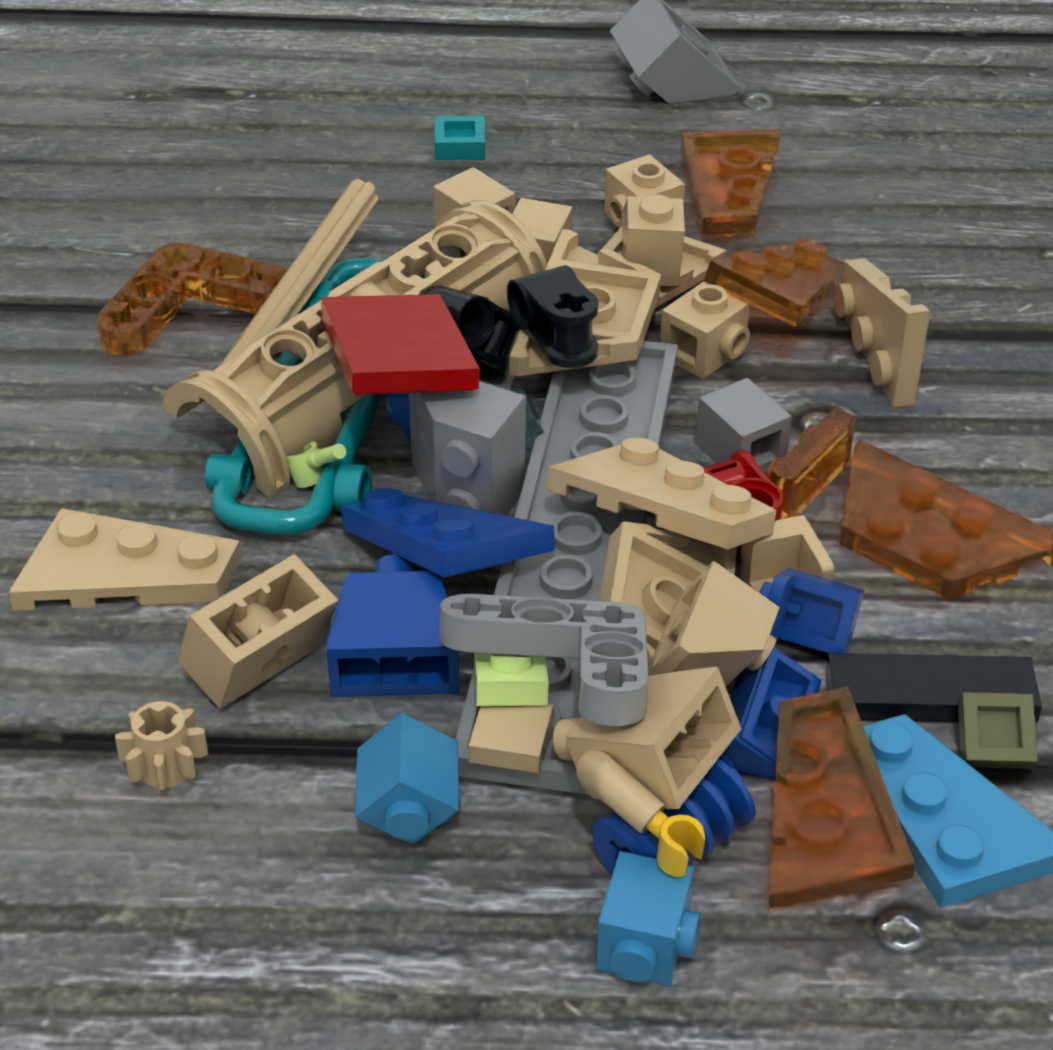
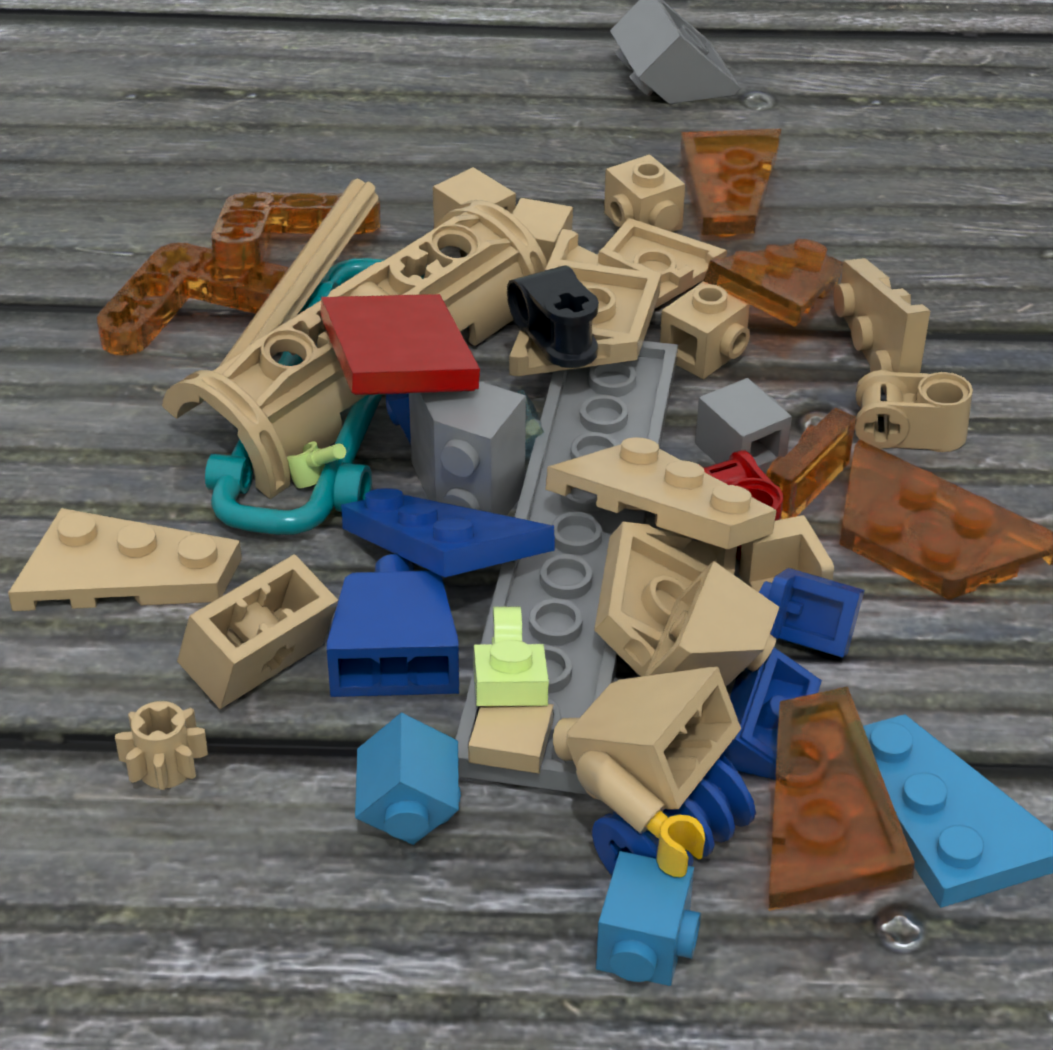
black piece [424,285,520,376] -> none
teal tile [435,116,485,160] -> none
light grey beam [439,594,648,726] -> none
tan slope [622,195,685,287] -> none
black tile [826,653,1042,723] -> none
olive tile [958,692,1038,769] -> none
none -> clear orange beam [211,192,381,269]
none -> tan piece [855,370,973,452]

